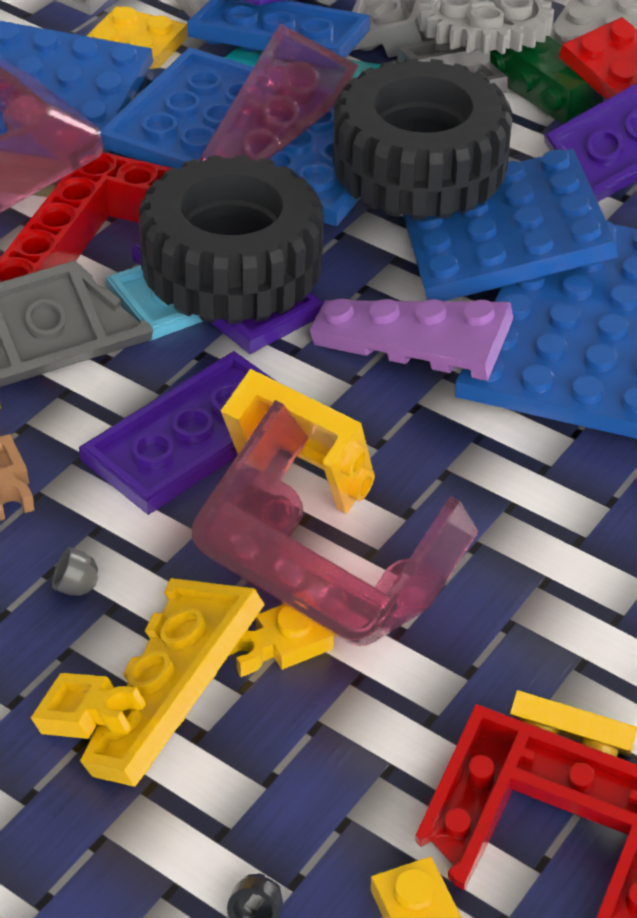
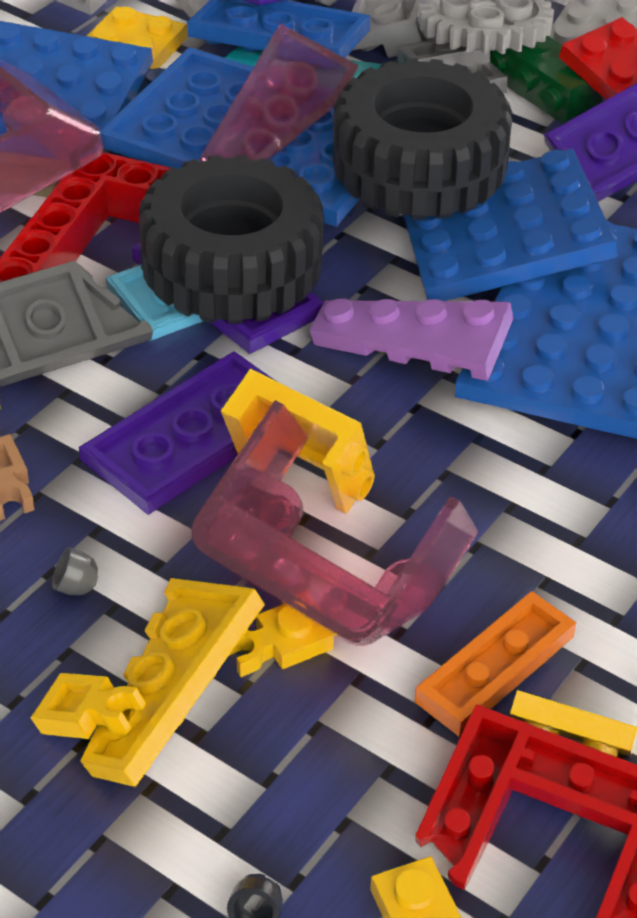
none -> orange plate [414,591,577,737]

